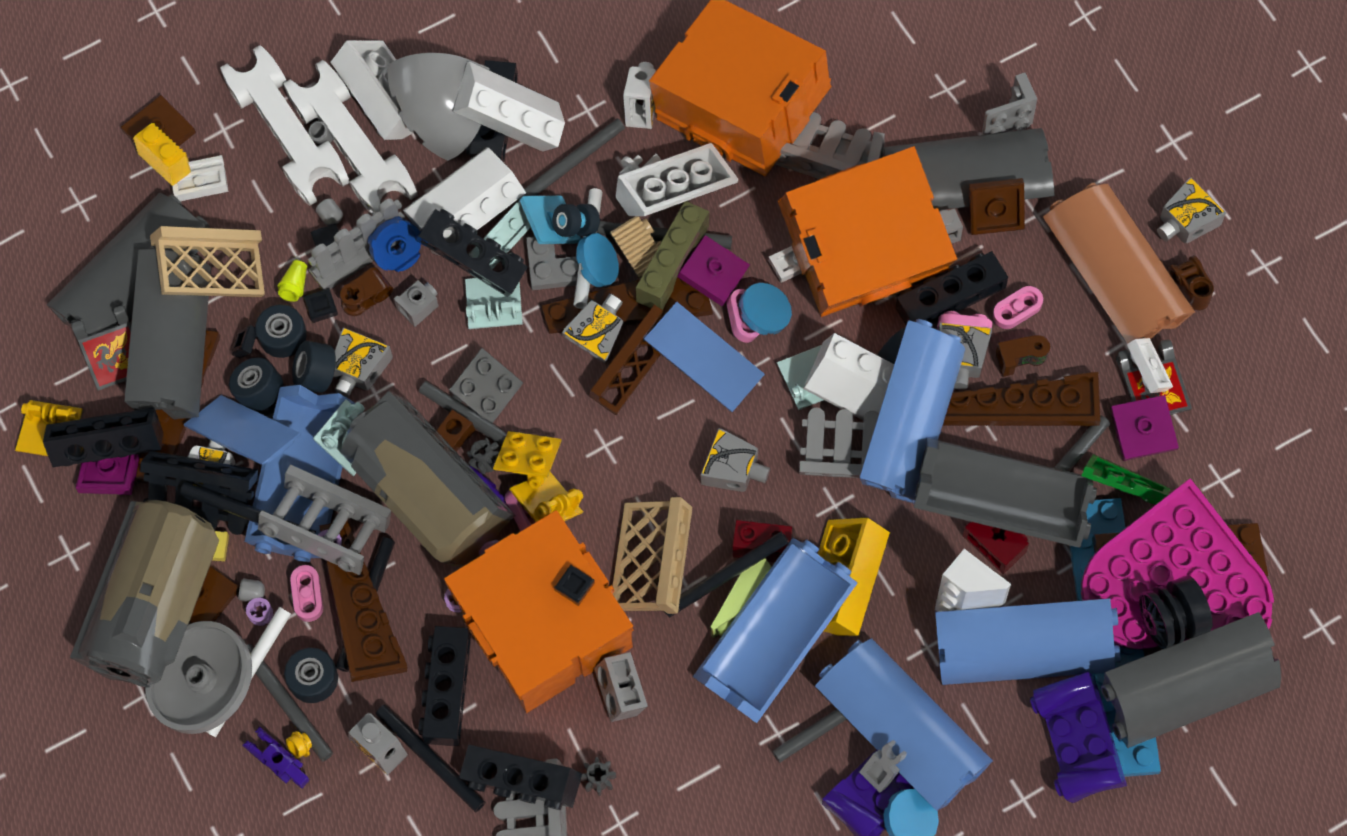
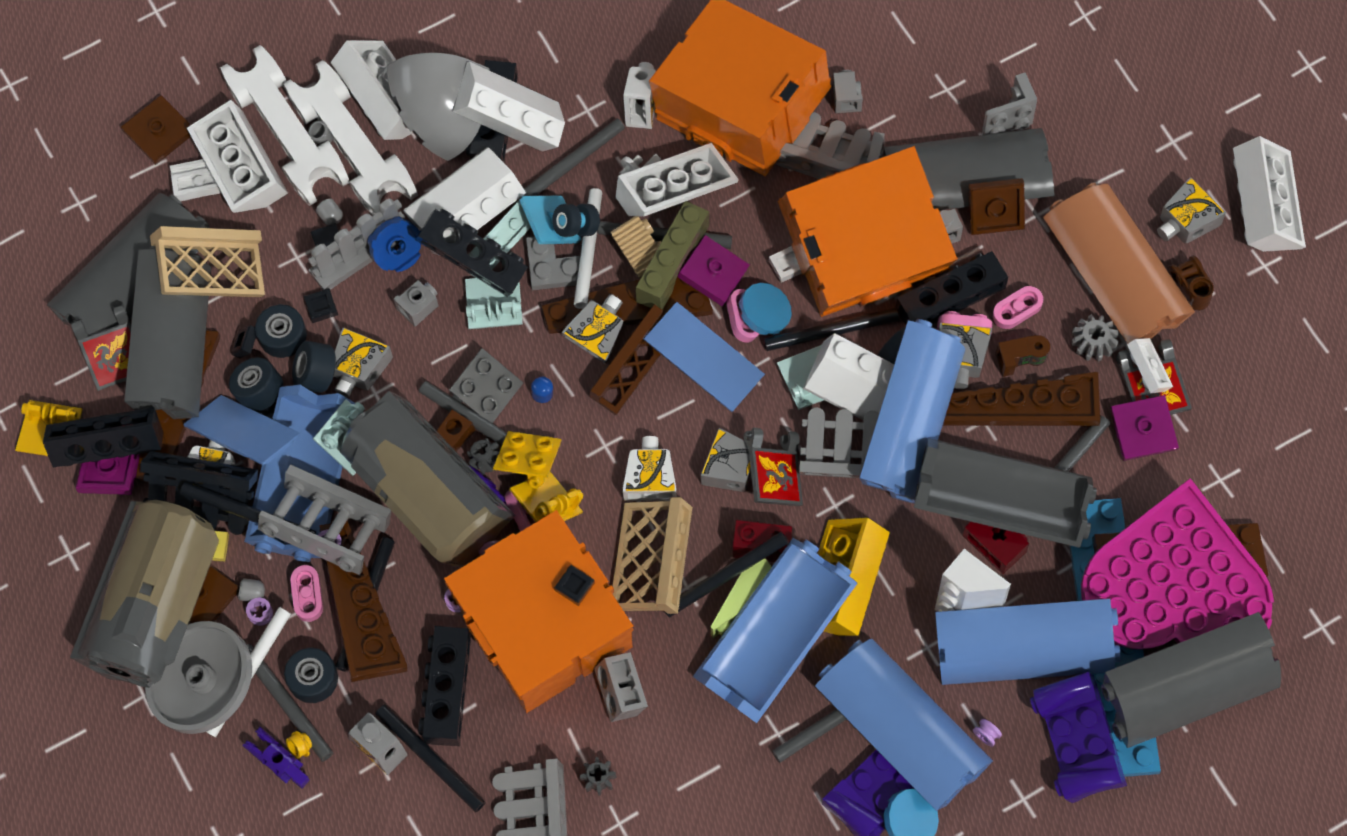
yellow brick [133,123,191,185] -> none
neon yellow cone [277,260,307,302] -> none
reddish brown piece [340,267,393,316] -> none
black brick [459,745,582,810] -> none
dark azure tile [576,233,619,287] -> none
light grey plate [859,740,907,792] -> none
green wing [1081,454,1170,505] -> none
black wheel [1139,575,1212,649] -> none
none -> white slope [187,100,288,213]
none -> blue piece [531,377,553,403]
none -> torso [623,436,677,501]
none -> flag [744,427,803,506]
none -> black piece [764,308,899,351]
none -> light grey brick [833,70,863,113]
none -> lavender bush [973,719,1002,747]
none -> light grey gear [1072,314,1119,362]
none -> white slope [1233,136,1306,252]

